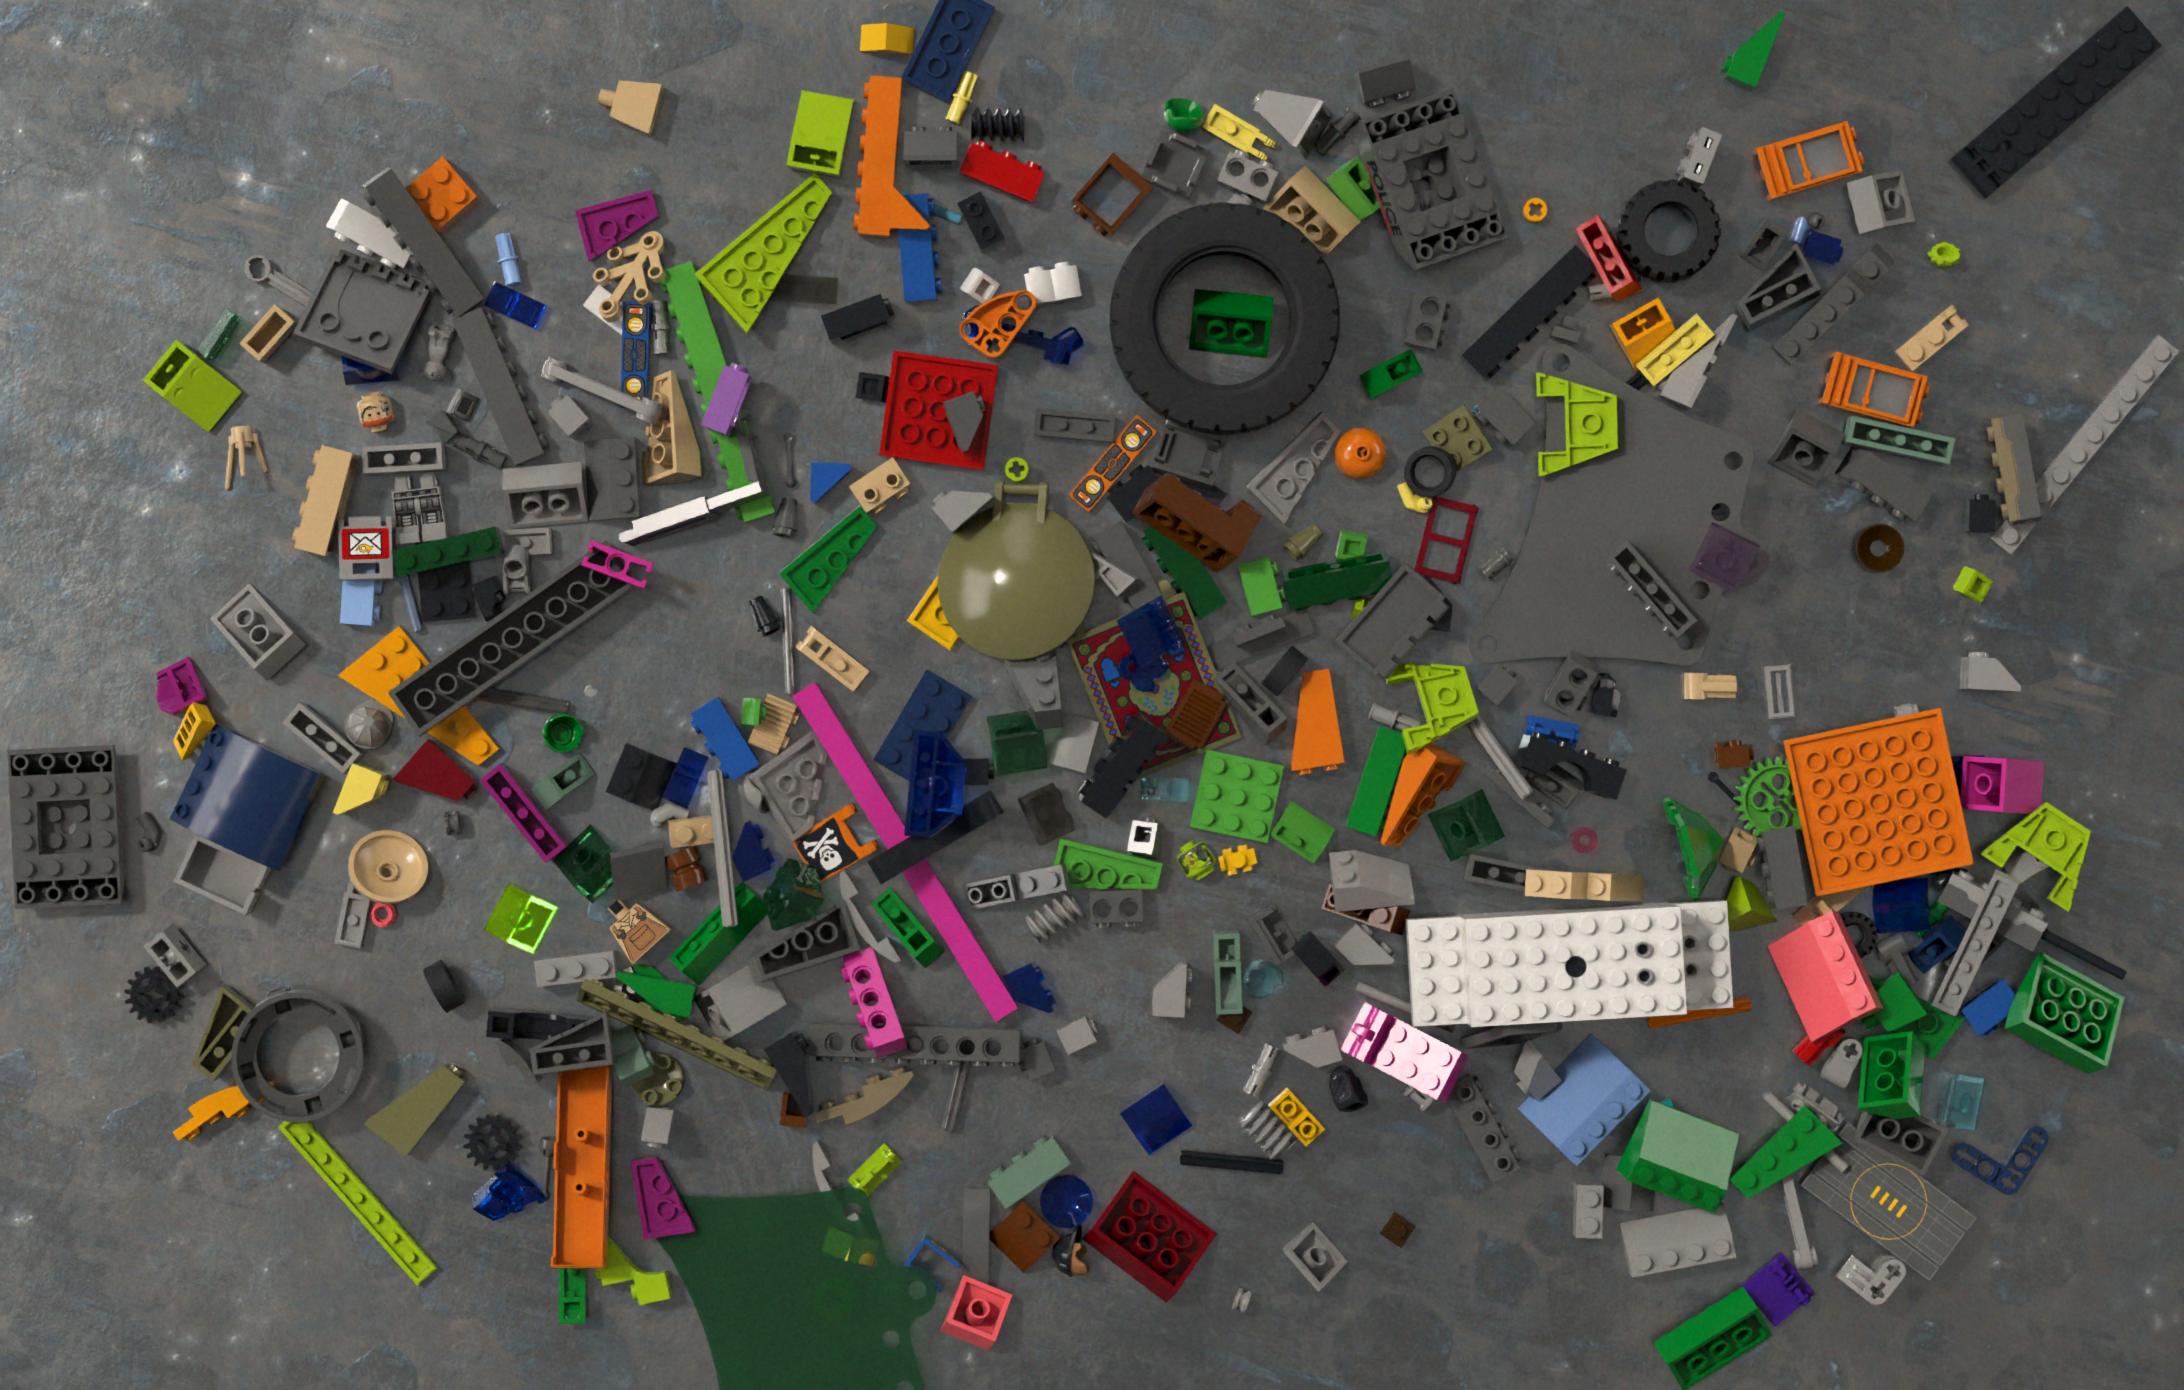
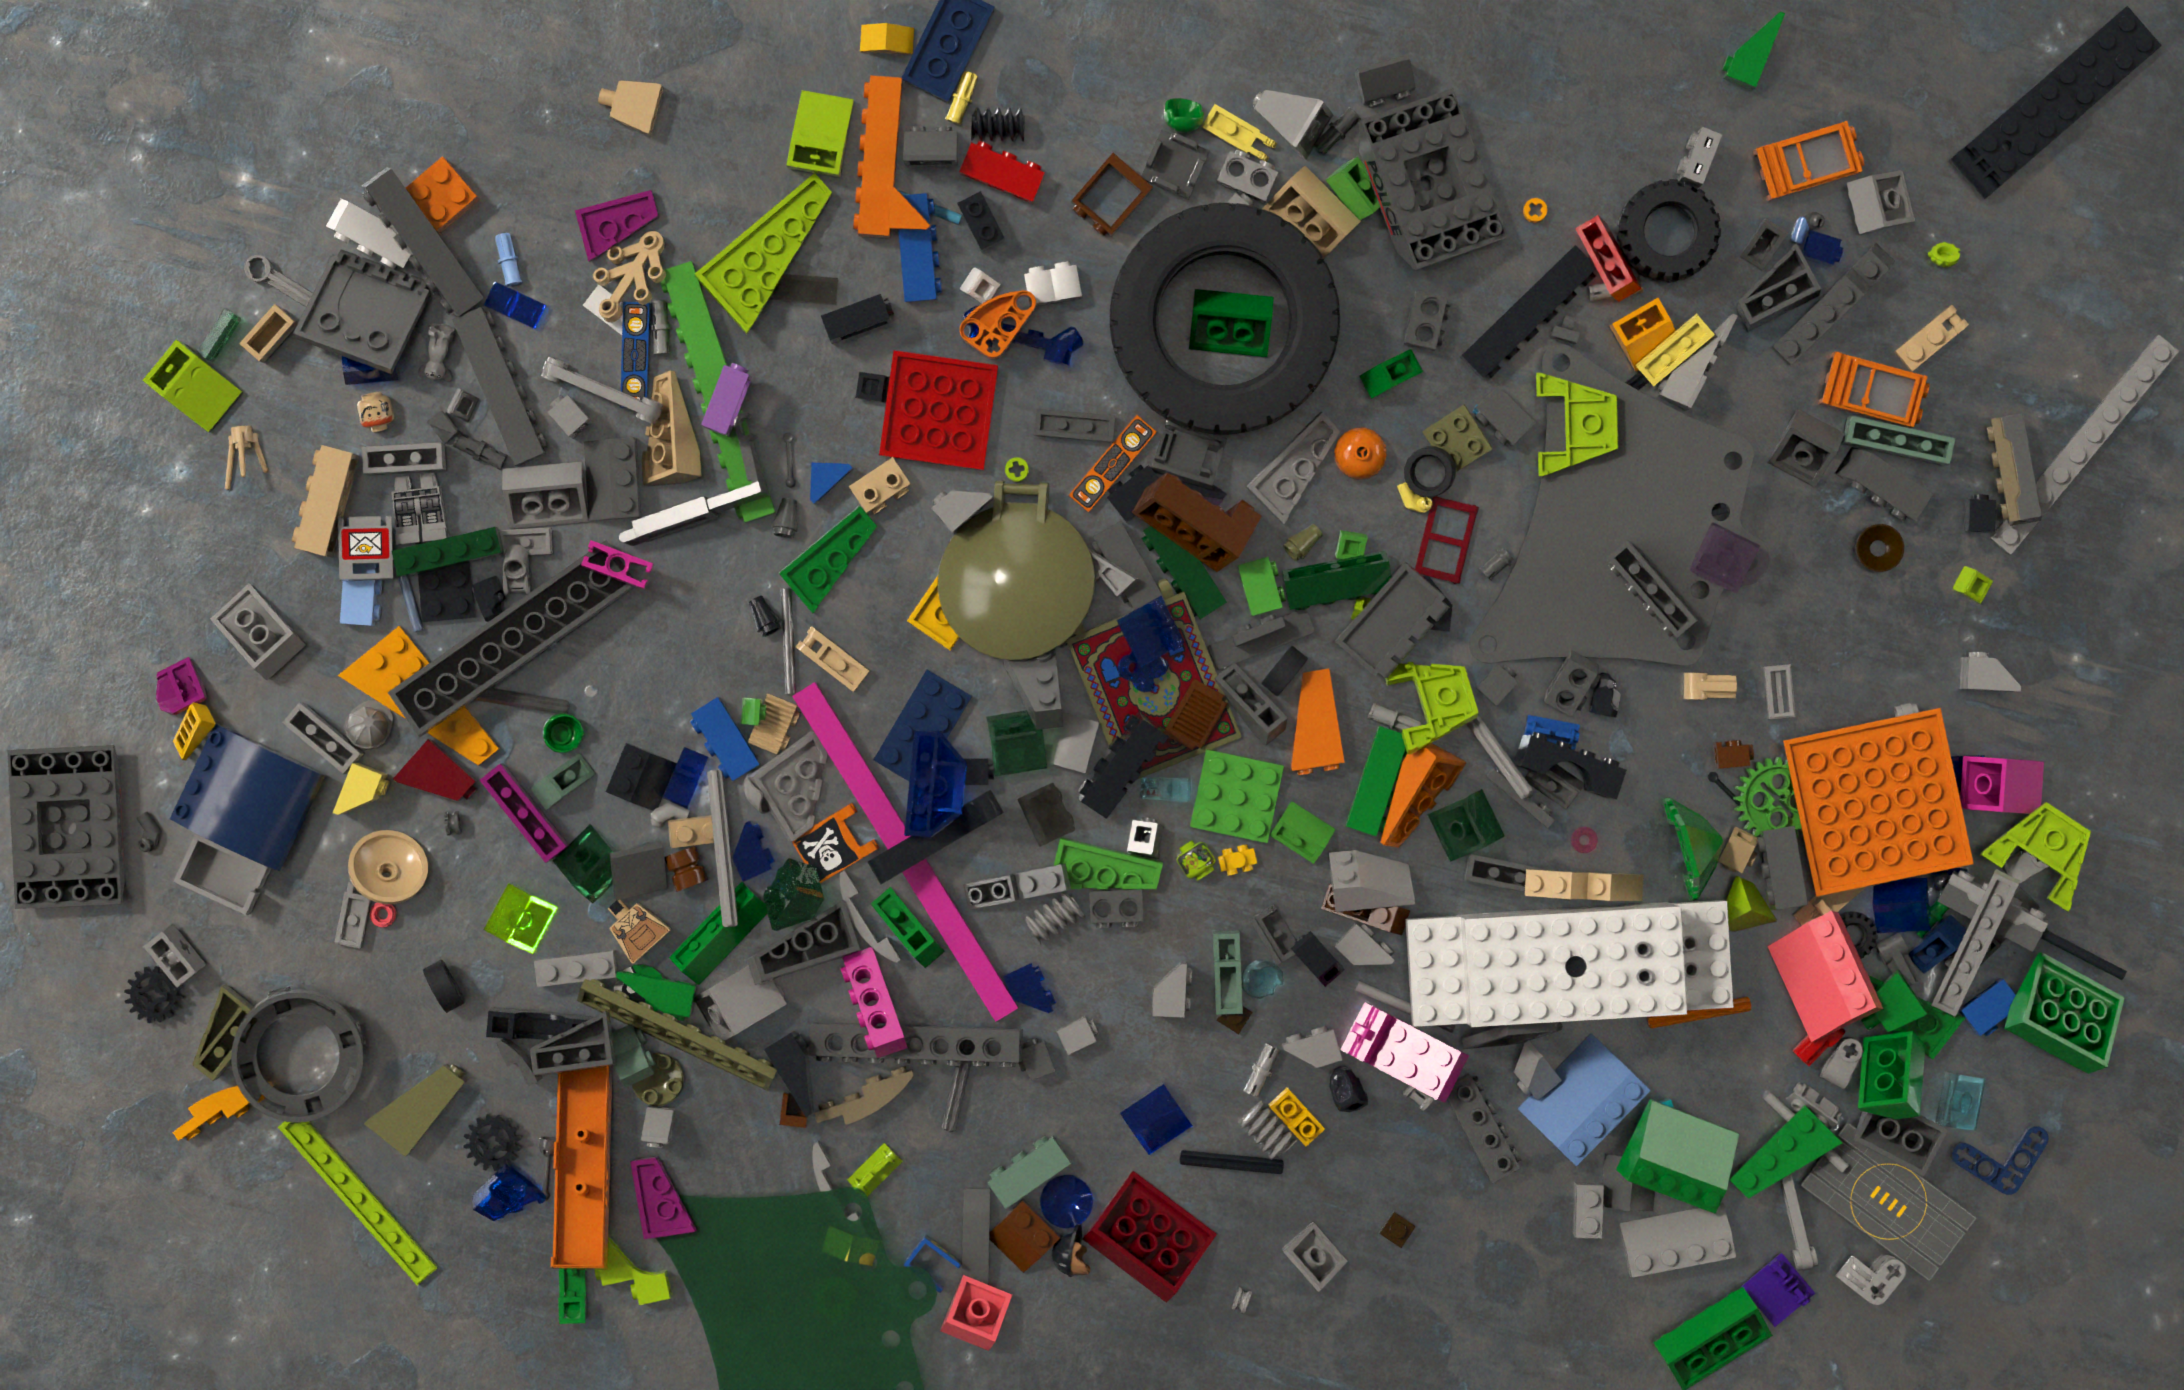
dark grey slope [943,391,986,454] -> none

